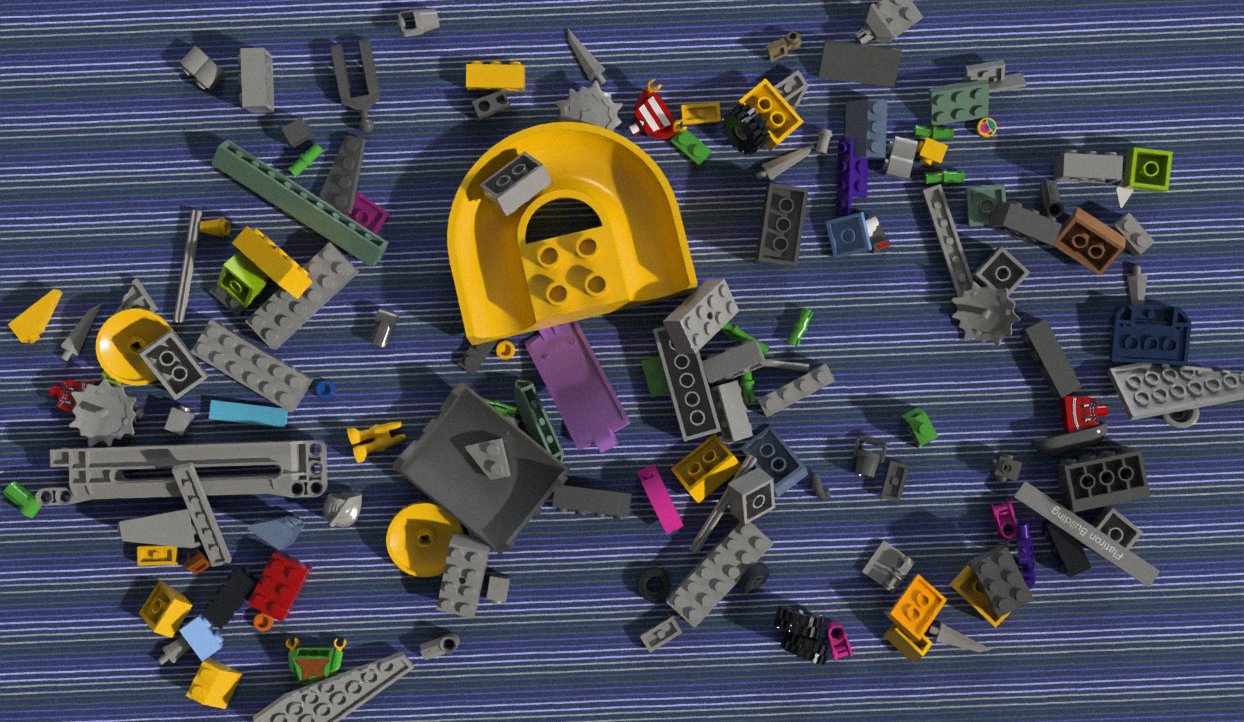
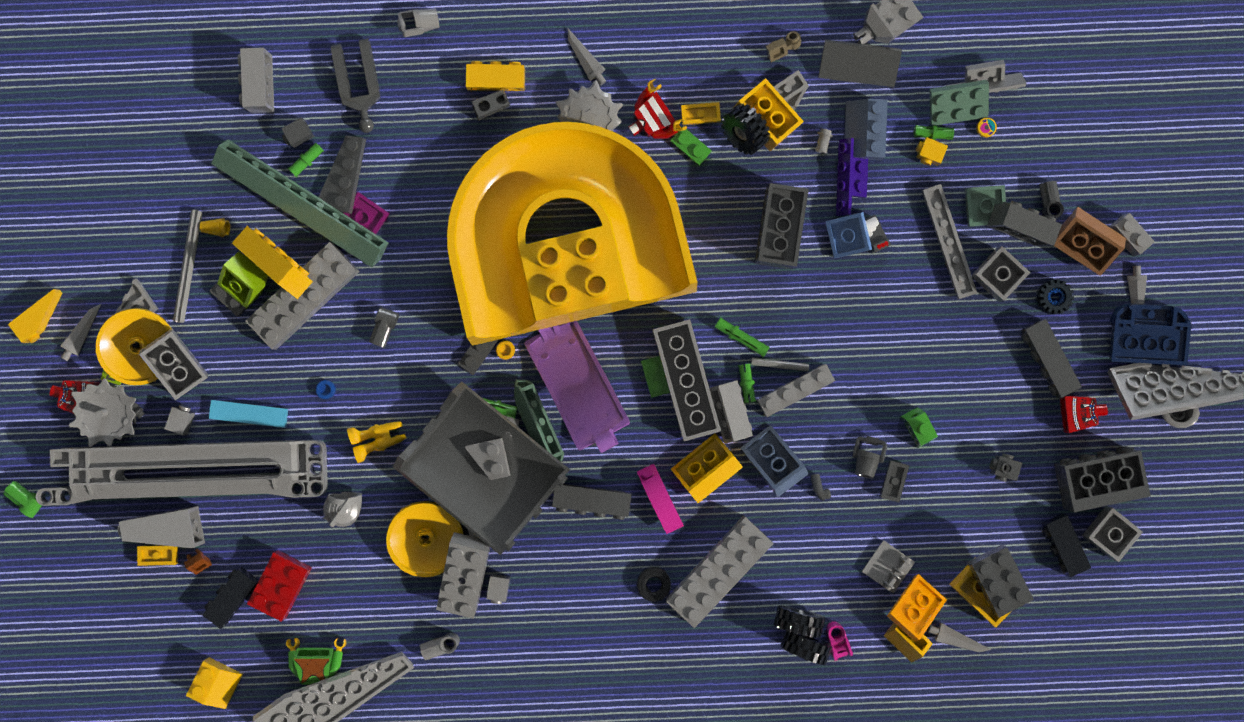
yellow slope [139,581,193,638] -> none
light grey bar [158,622,212,665] -> none
light grey plate [172,462,232,567] -> none
light blue brick [179,614,223,661] -> none
light grey brick [180,45,227,90] -> none
light grey brick [190,320,314,412] -> none
sand blue slope [247,514,305,550] -> none
orange tile [253,612,274,632] -> none
light grey brick [479,151,552,216] -> none
light grey plate [640,615,683,653] -> none
light grey brick [663,278,739,354] -> none
light grey axle [689,454,757,554] -> none
light grey brick [702,339,767,386] -> none
light grey brick [728,467,775,525] -> none
black bush [739,562,770,594] -> none
light grey bar [755,145,814,181] -> none
bright green pin [787,307,814,347] -> none
light grey brick [882,136,918,181] -> none
bright green pin [924,169,965,185] -> none
light grey piece [952,282,1020,347] -> none
dark pink piece [990,500,1017,539] -> none
light grey tile [1014,481,1160,587] -> none
dark purple torso [1016,523,1036,589] -> none
dark grey brick [1031,422,1107,456] -> none
light grey brick [1053,150,1123,184] -> none
white sticker [1116,178,1134,208] -> none
lime brick [1123,147,1173,193] -> none
none -> black bush [1036,279,1074,315]

